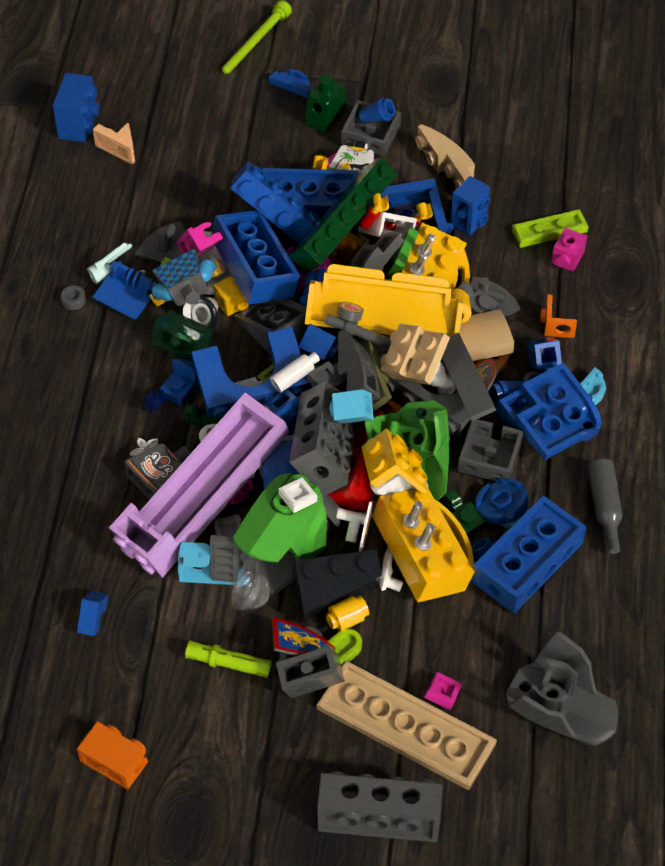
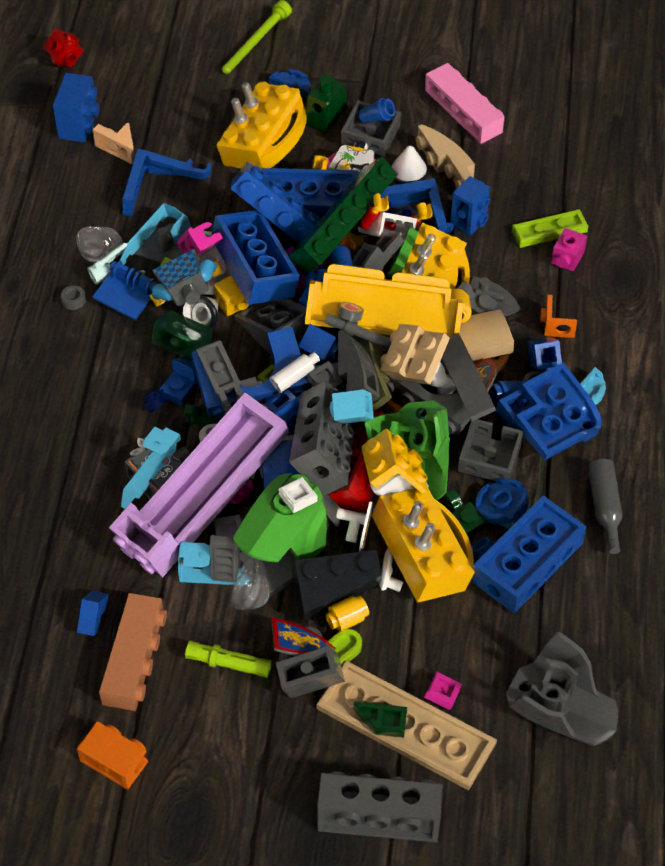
none -> red brick [43,28,84,68]
none -> clear hat [76,226,123,262]
none -> nougat brick [99,593,167,711]
none -> medium azure piece [120,203,191,265]
none -> medium azure piece [121,427,181,509]
none -> blue hinge [123,149,212,216]
none -> dark grey hinge [196,340,243,413]
none -> yellow piece [217,82,307,170]
none -> blue cone [327,245,353,266]
none -> dark green tile [353,701,407,738]
none -> white hat [390,146,429,184]
none -> bright pink brick [425,63,504,144]

